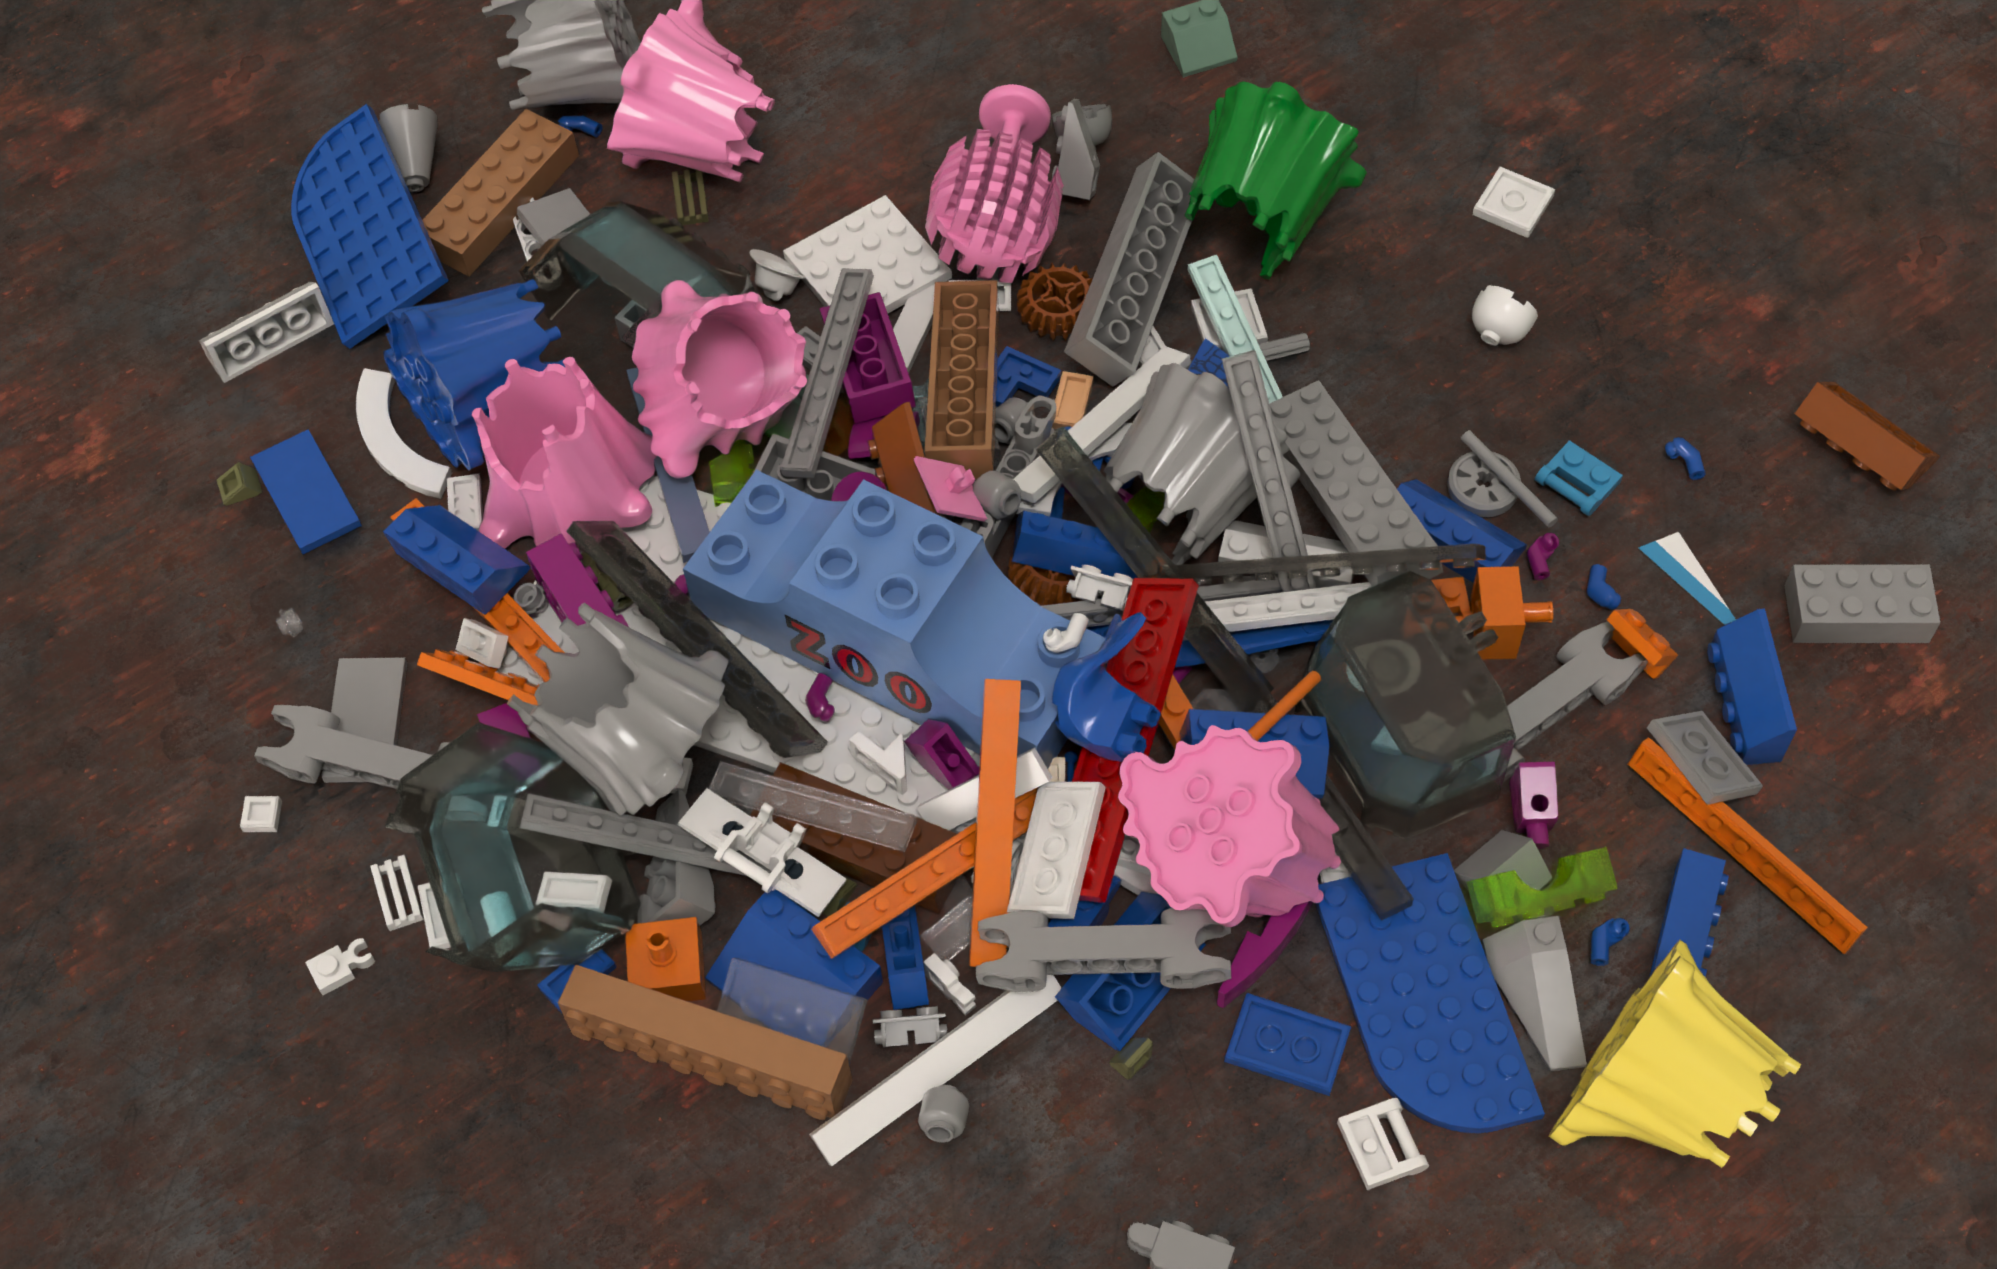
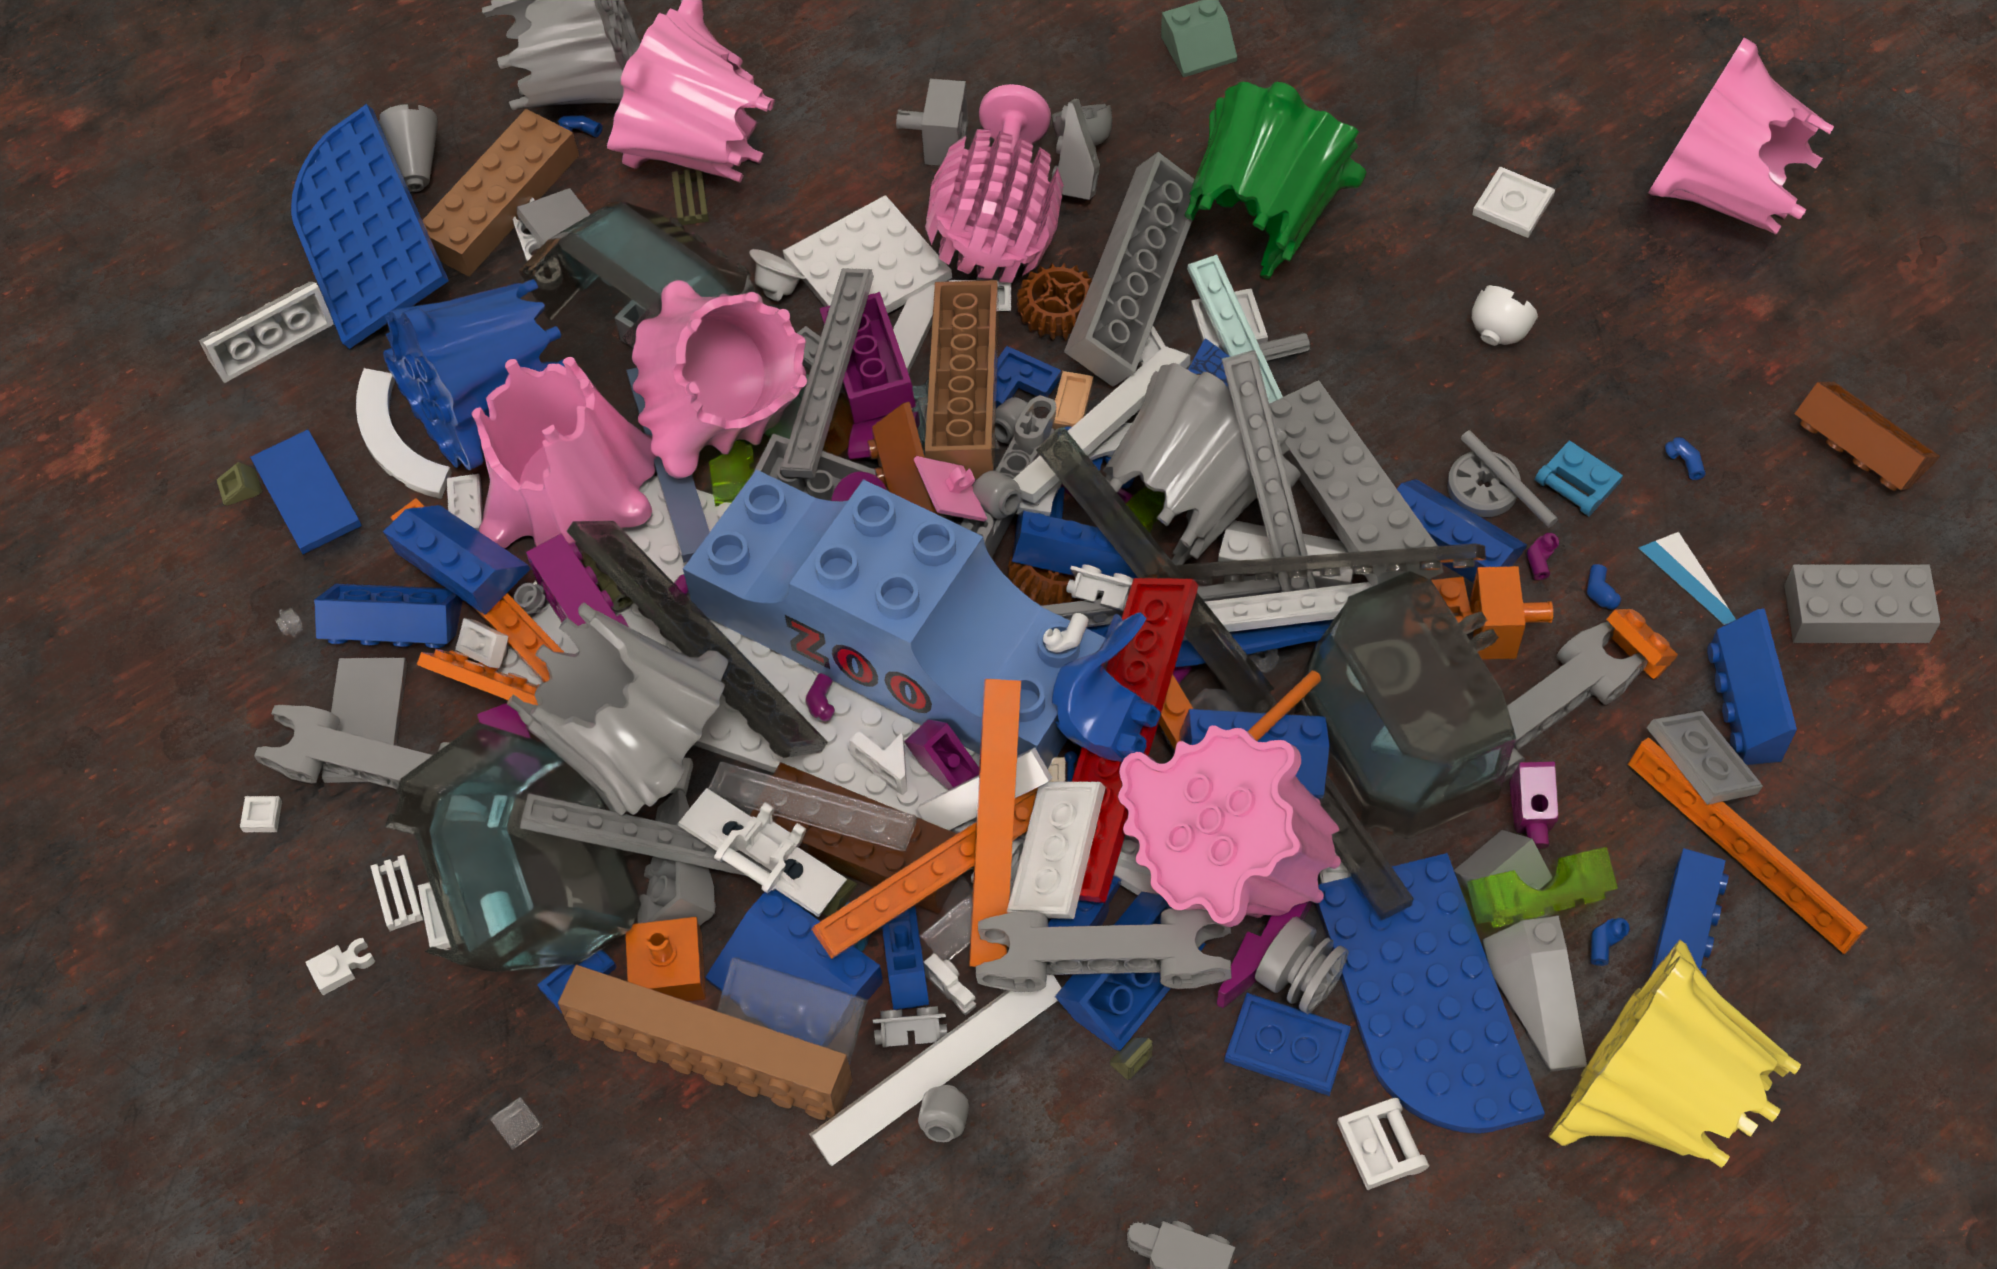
white tile [536,872,612,913] -> none
none -> blue slope [314,584,463,648]
none -> clear tile [490,1097,543,1150]
none -> light grey brick [896,79,968,166]
none -> light grey wheel [1255,916,1349,1014]
none -> bright pink piece [1648,37,1834,235]

